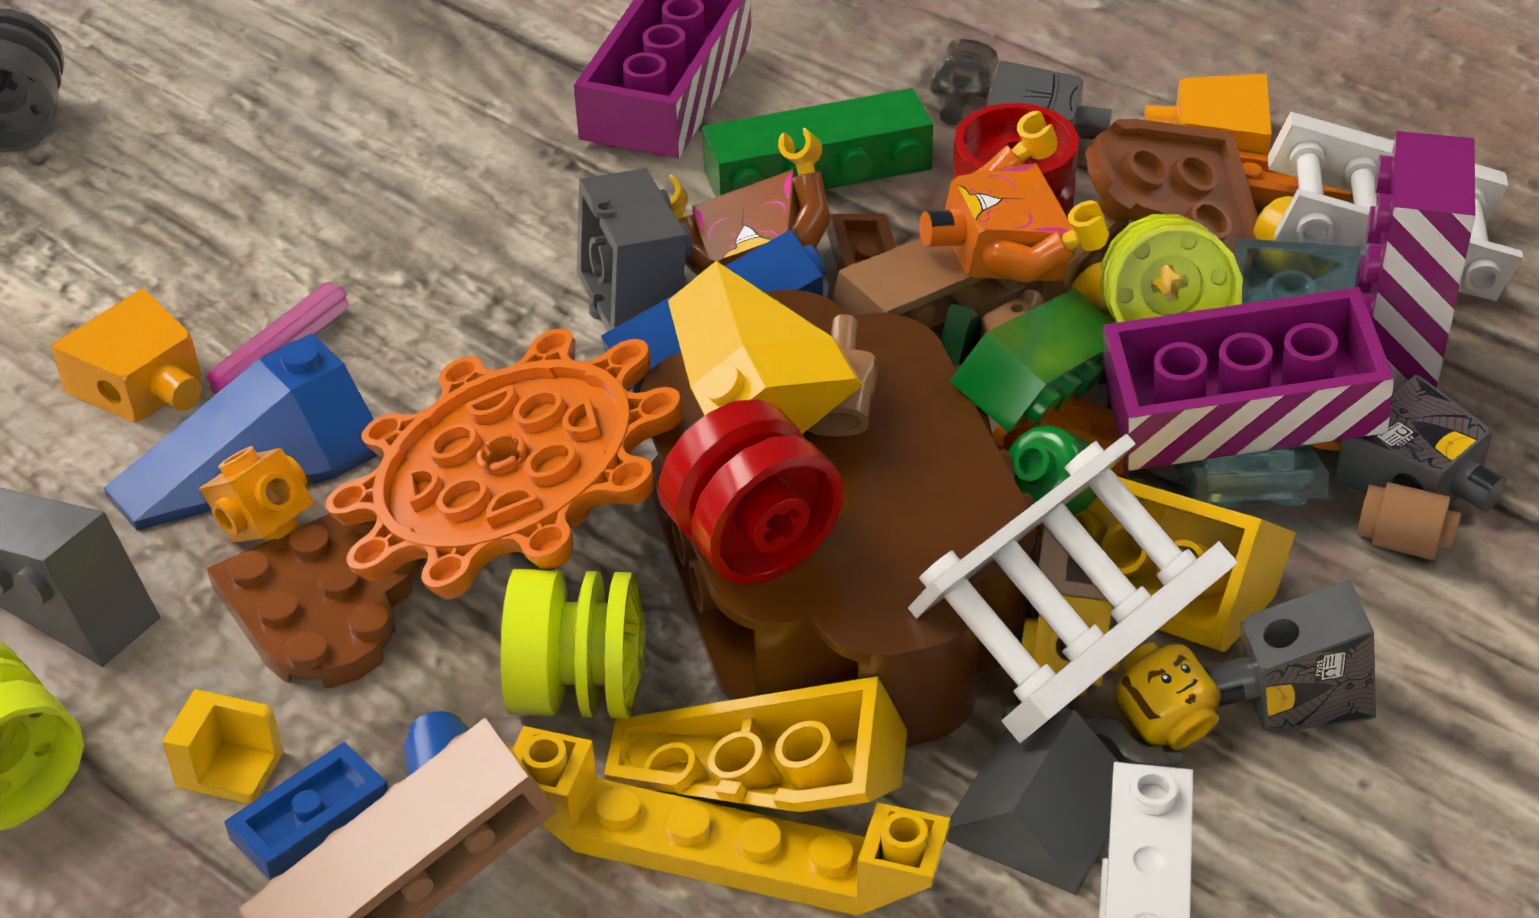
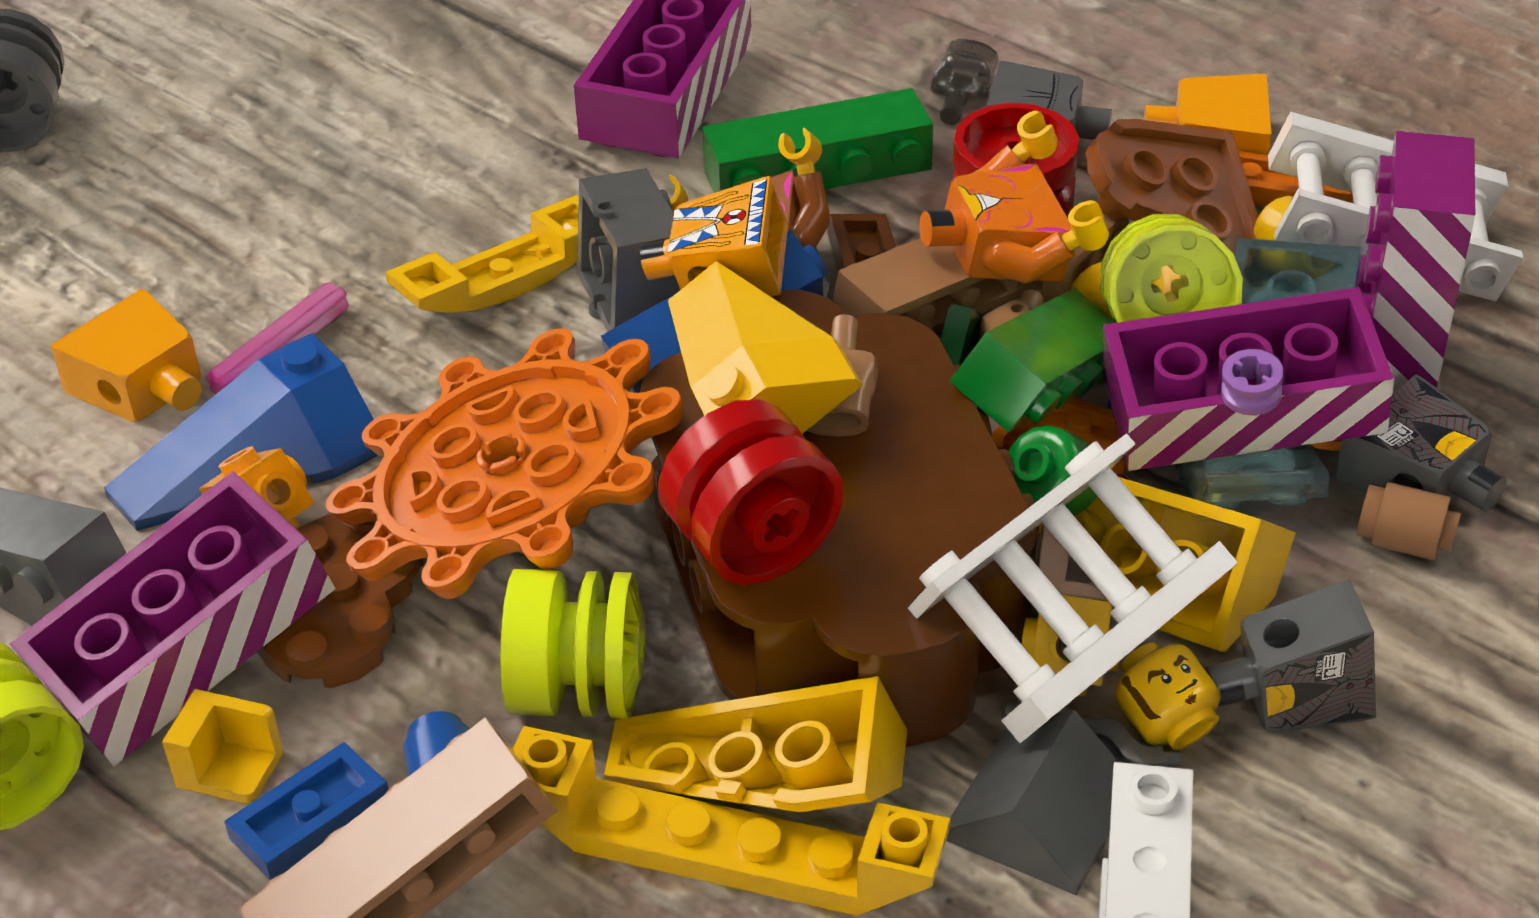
none -> magenta brick [9,471,336,767]
none -> yellow slope [386,195,579,313]
none -> light orange torso [640,176,788,297]
none -> medium lavender bush [1221,349,1283,416]

